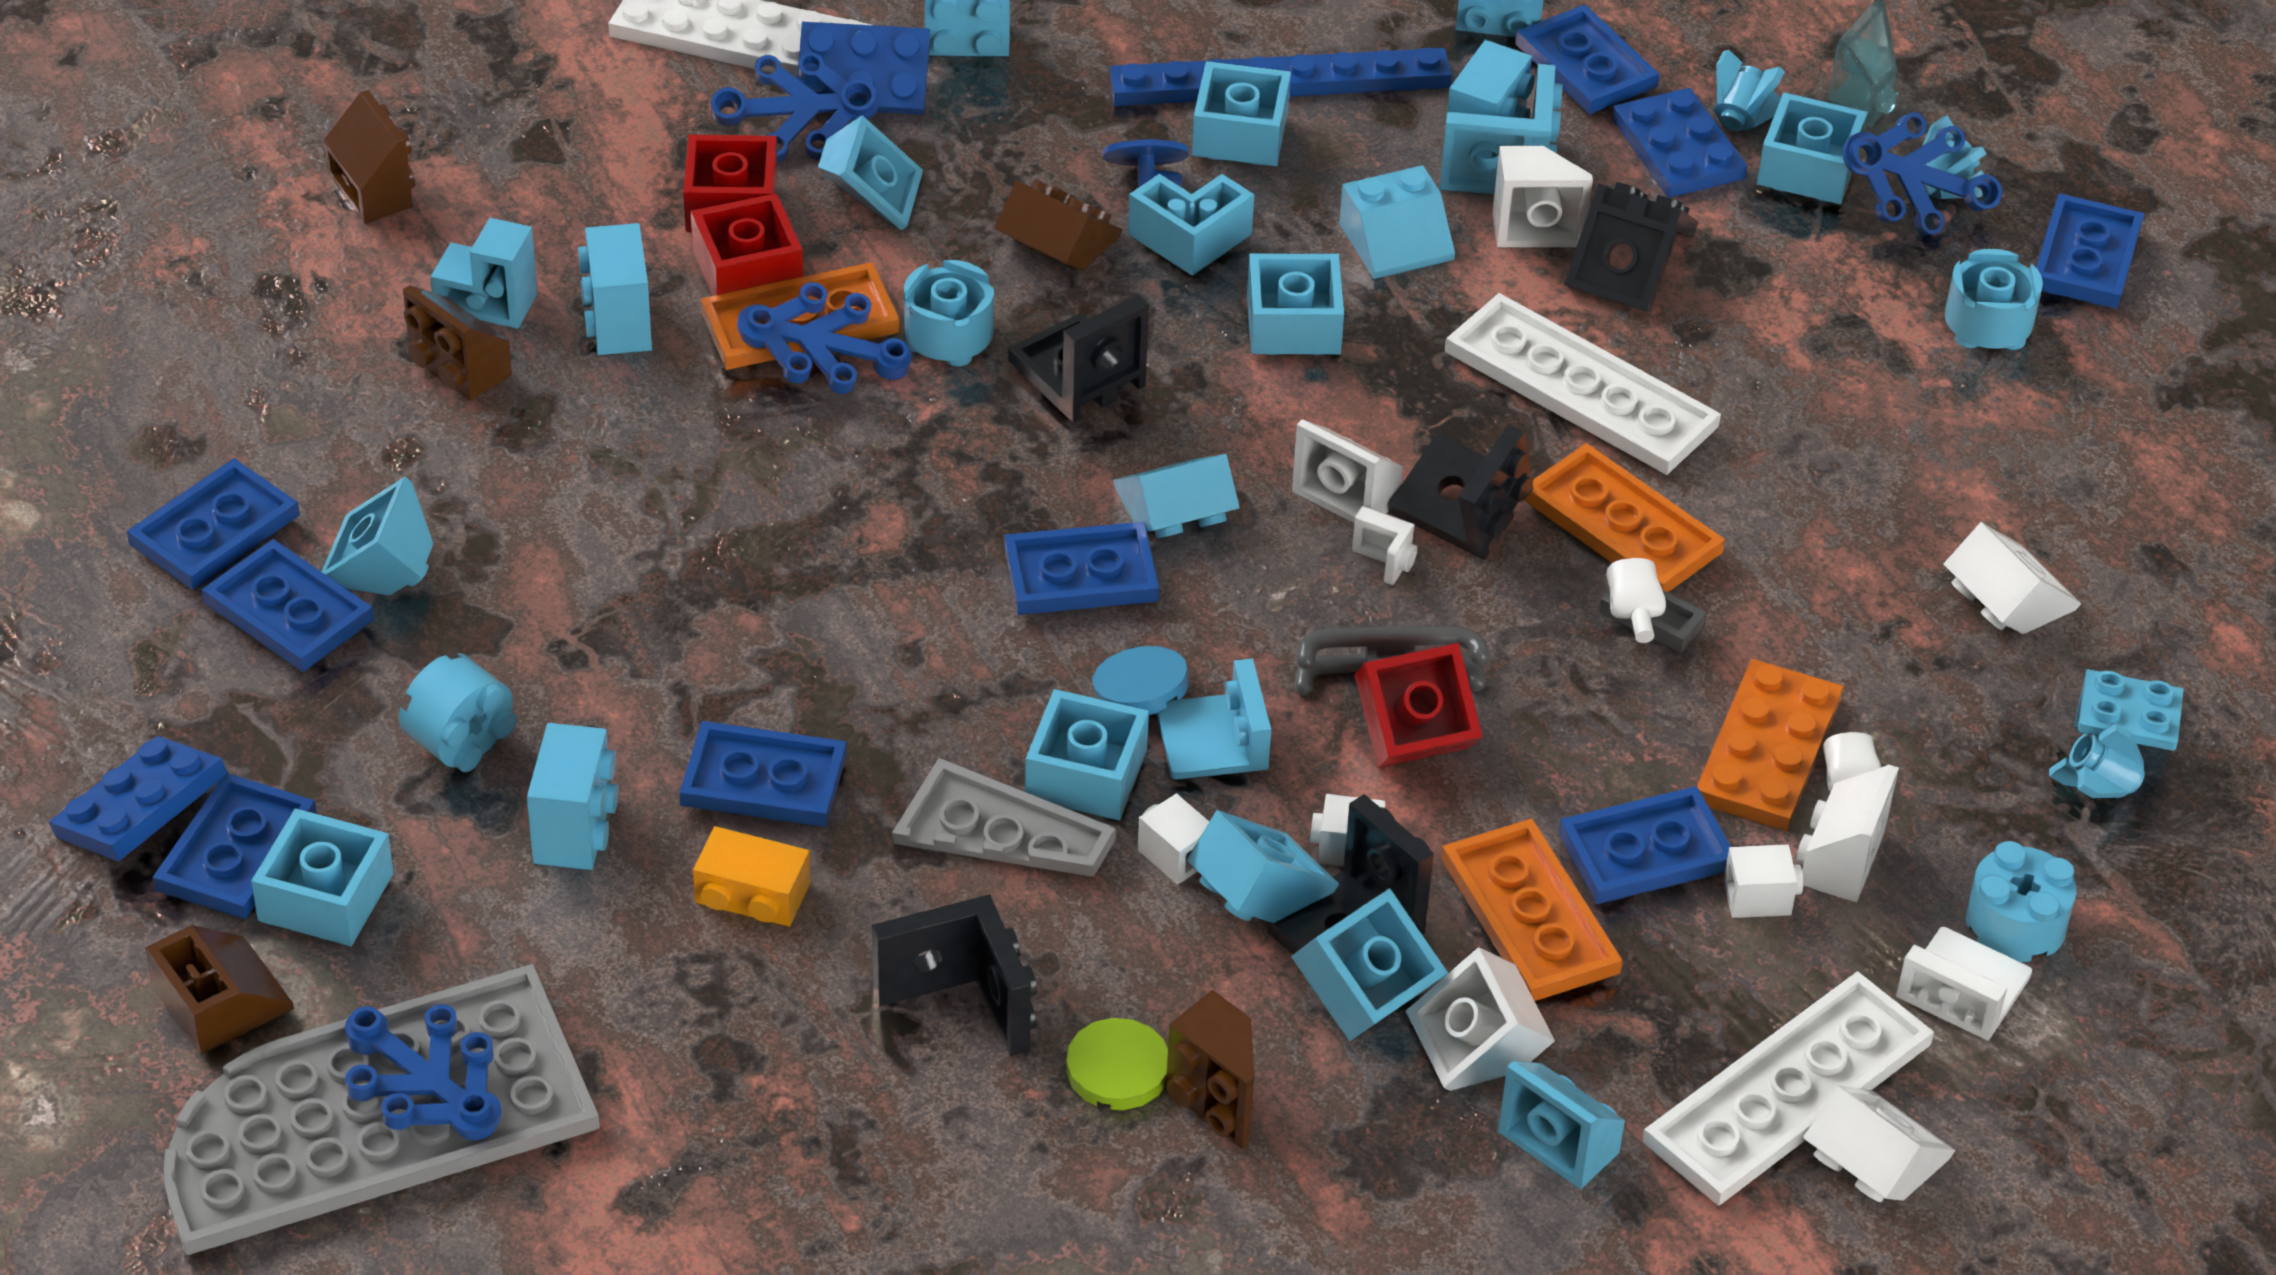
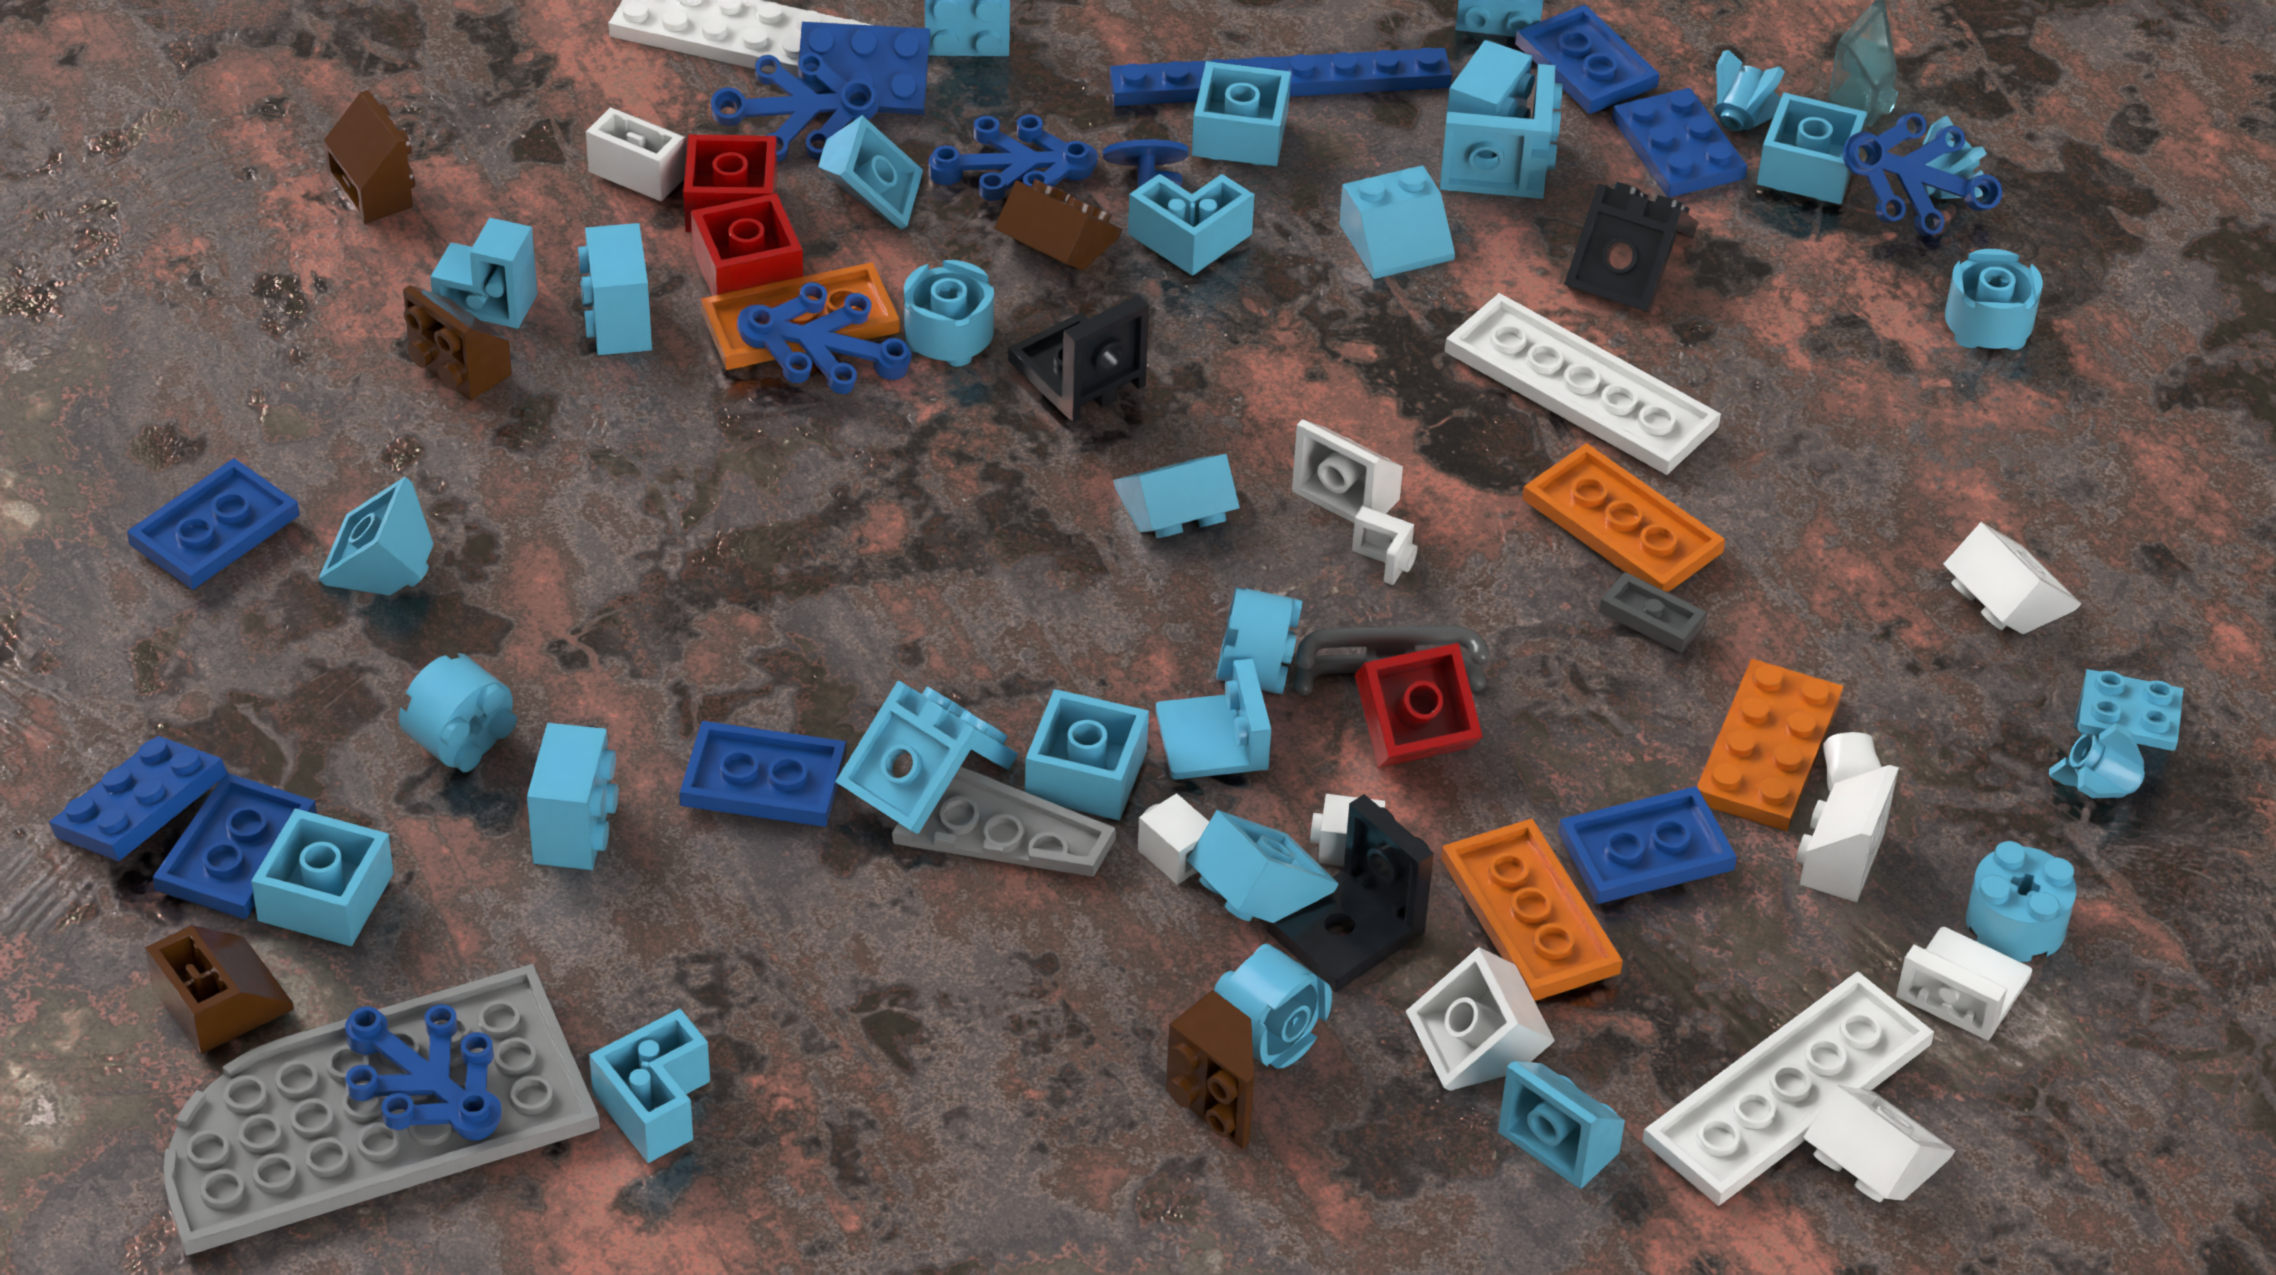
blue plate [202,539,374,672] -> none
light orange brick [693,826,811,927] -> none
black bracket [872,894,1037,1056] -> none
blue plate [1004,522,1159,615] -> none
lime tile [1066,1018,1168,1110] -> none
dark azure tile [1092,646,1190,715] -> none
medium azure brick [1247,254,1344,355] -> none
medium azure brick [1291,888,1448,1042] -> none
black bracket [1388,424,1534,560] -> none
white slope [1492,146,1593,247] -> none
white piece [1606,558,1666,643] -> none
white brick [1723,845,1803,918] -> none
blue plate [2036,193,2144,309] -> none
none -> white slope [586,107,688,202]
none -> medium azure brick [589,1008,710,1163]
none -> medium azure bracket [835,680,1018,834]
none -> blue plant [929,114,1098,201]
none -> medium azure brick [1214,944,1332,1069]
none -> medium azure brick [1216,587,1302,695]

